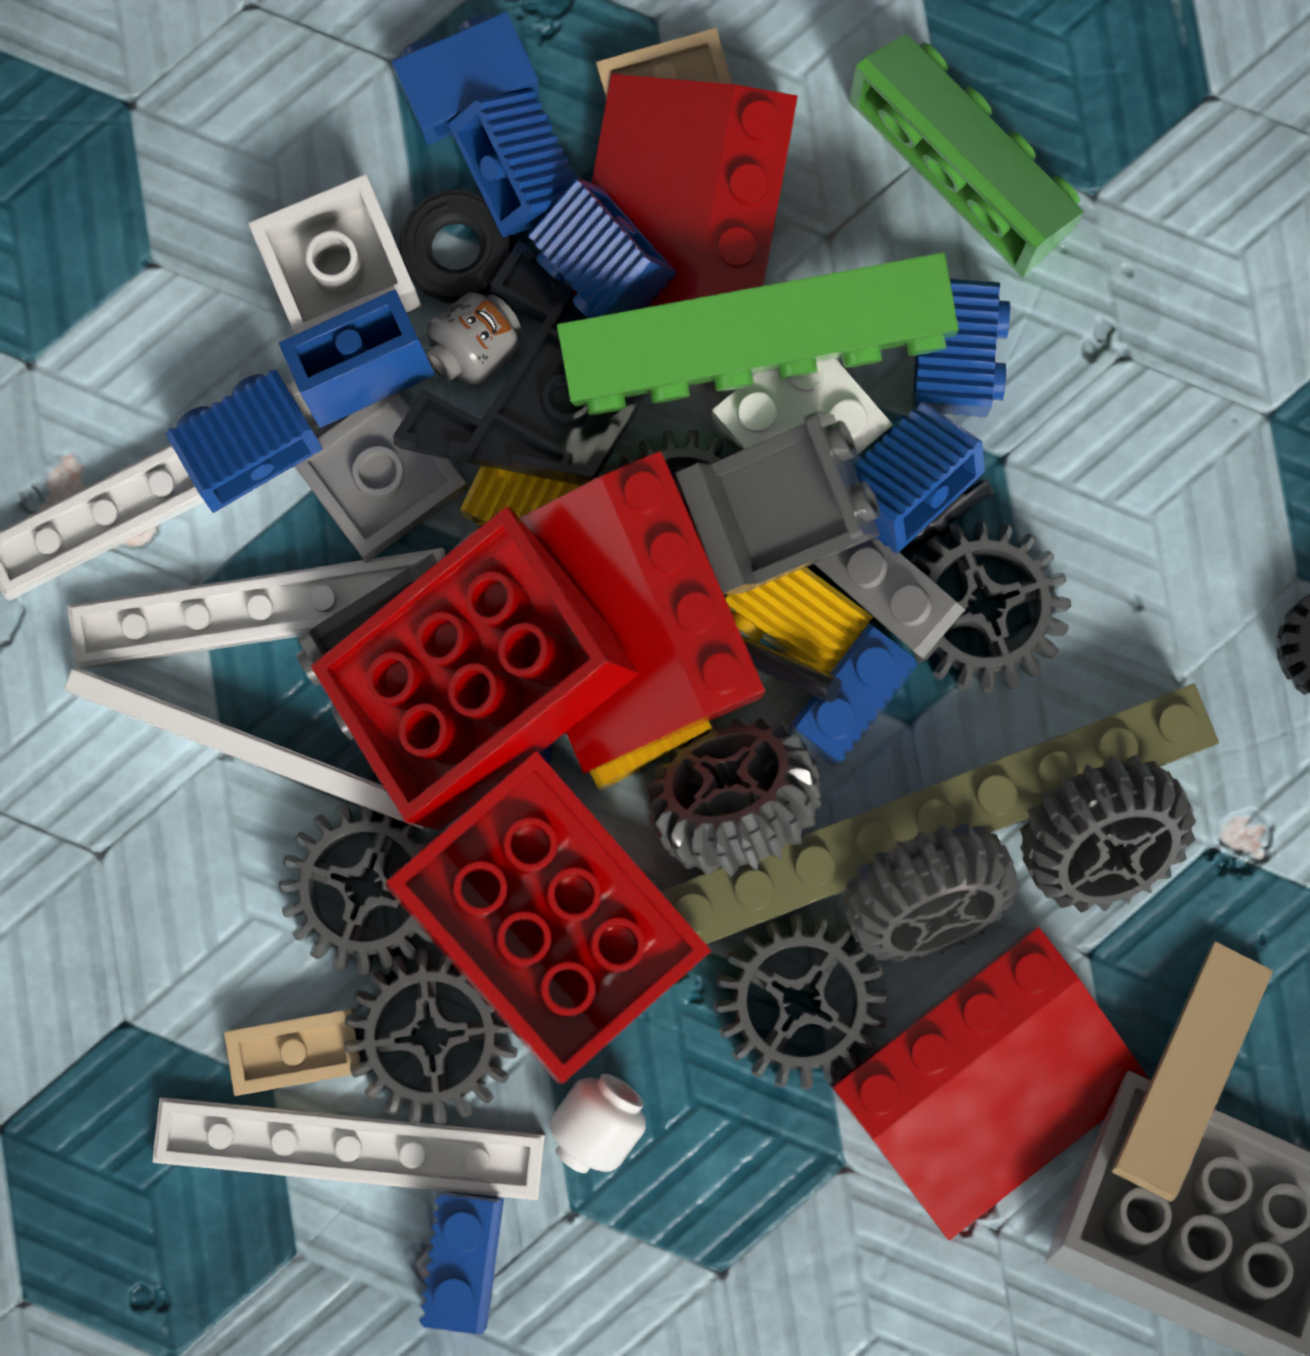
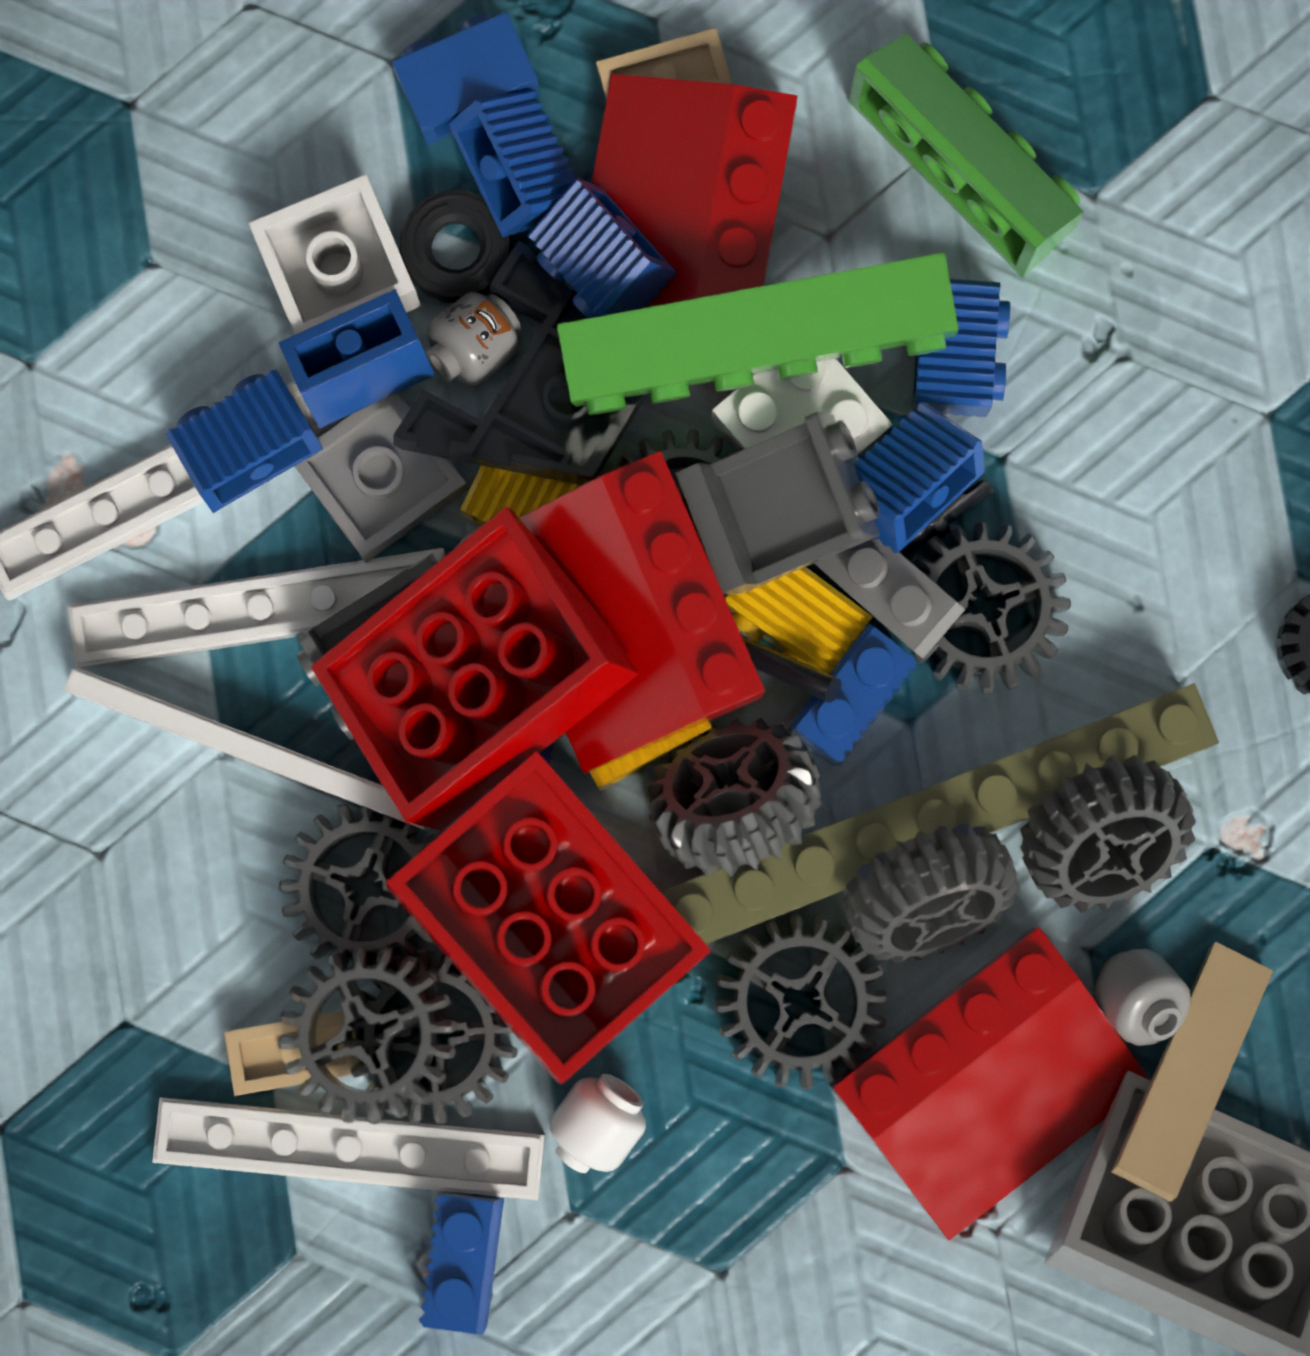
none -> dark grey gear [278,945,457,1124]
none -> light grey head [1093,949,1191,1046]

